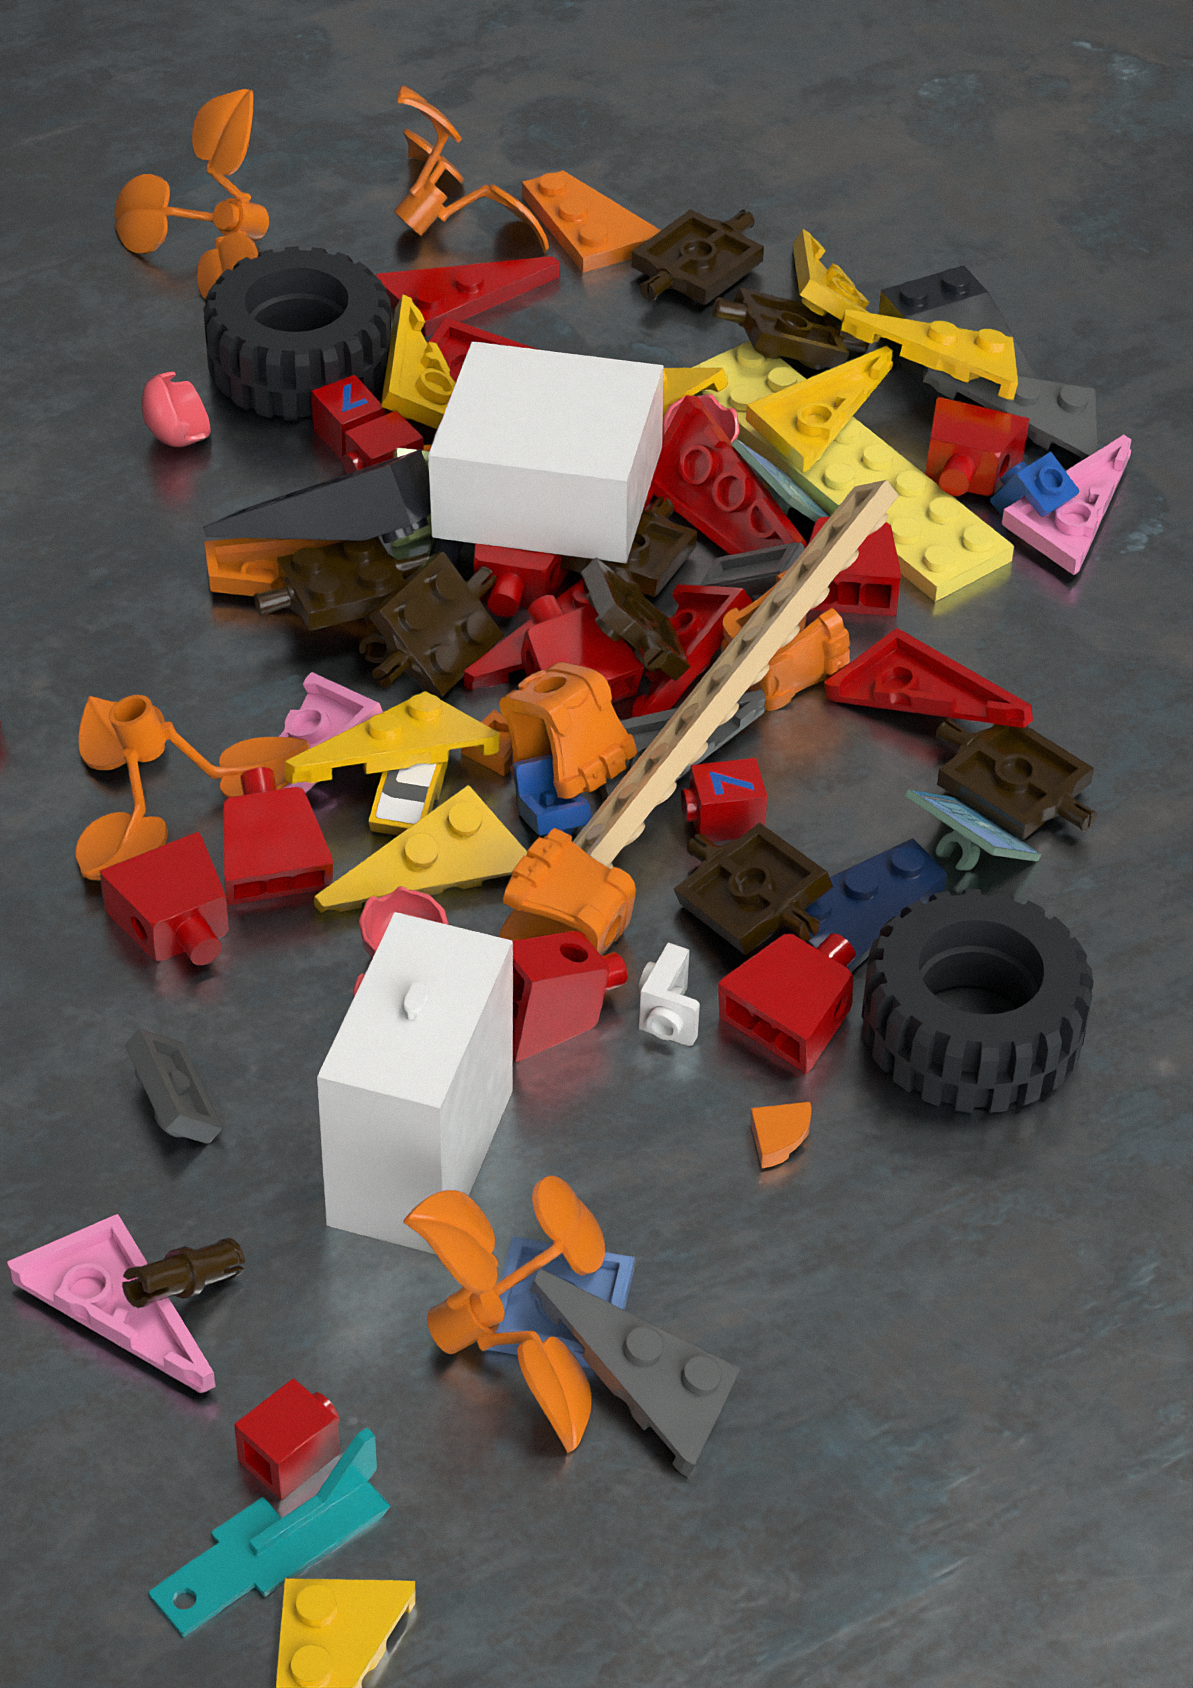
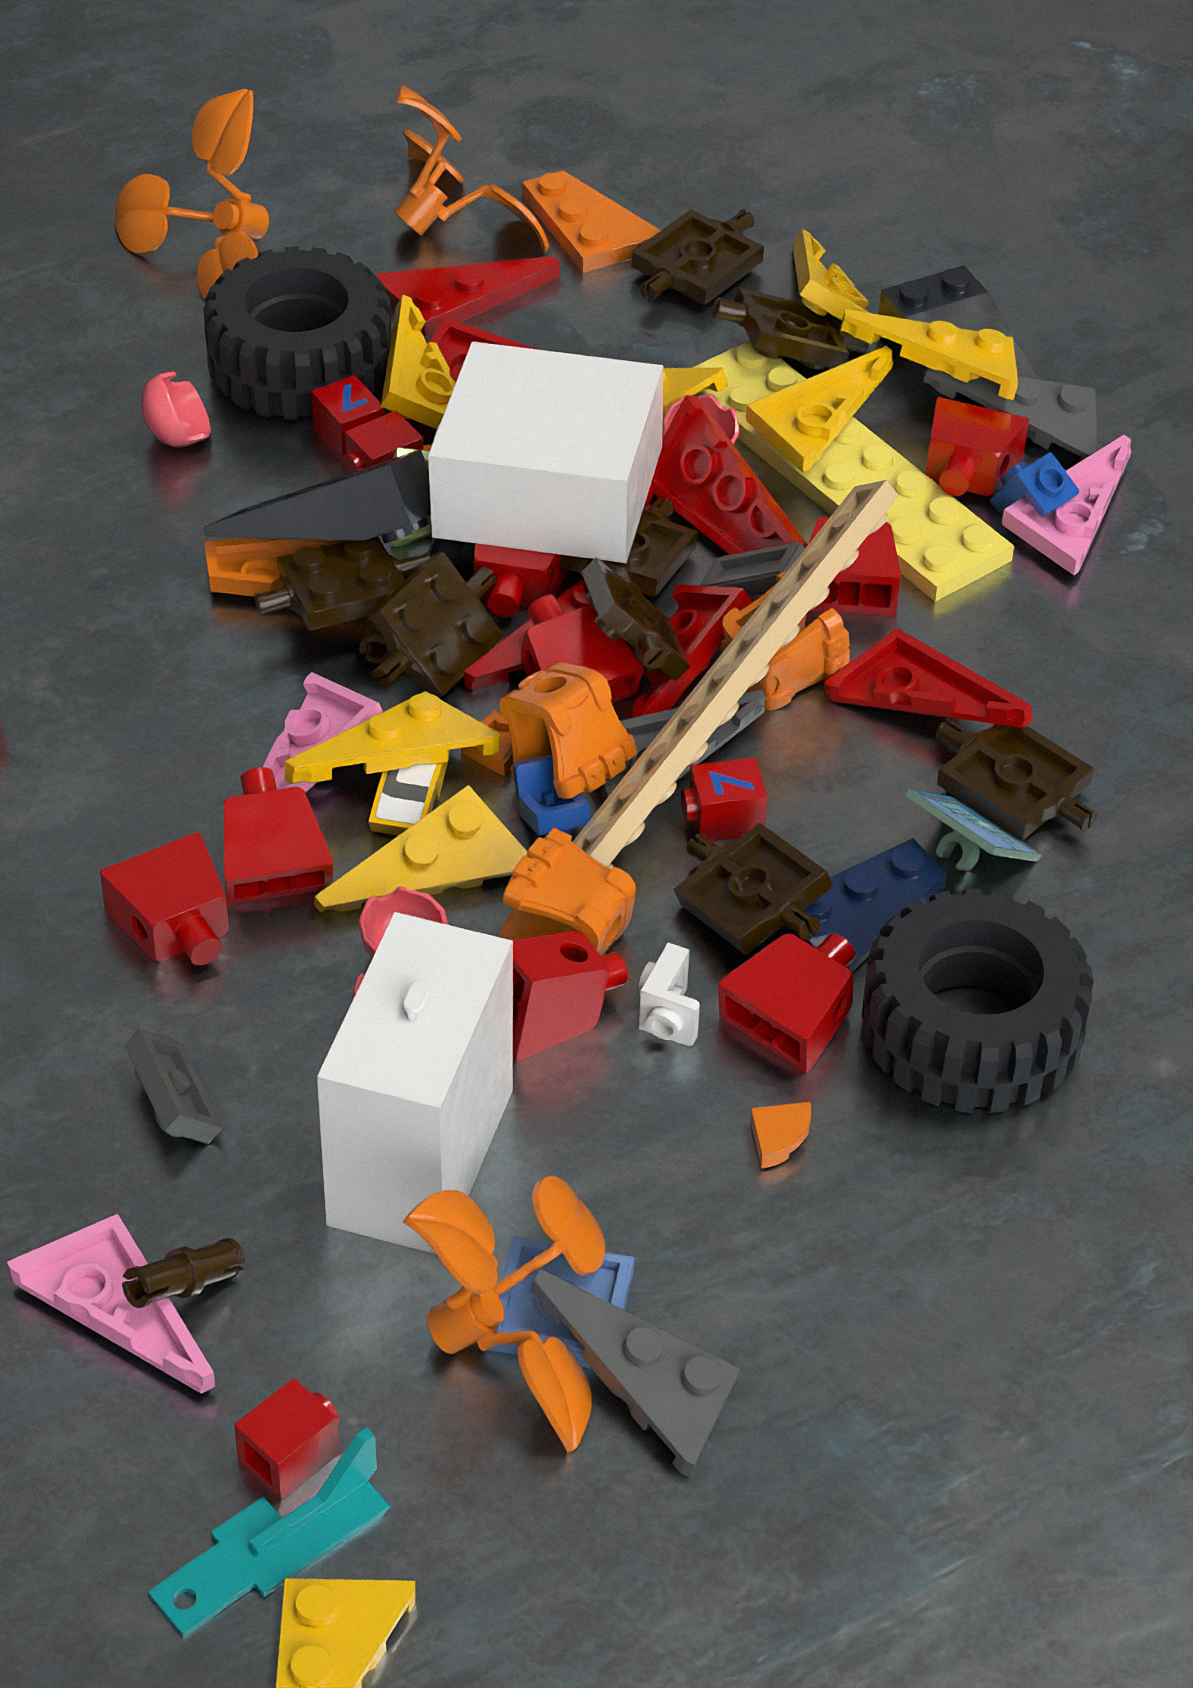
orange plant [75,695,310,880] -> none
piece [731,439,829,522] -> none

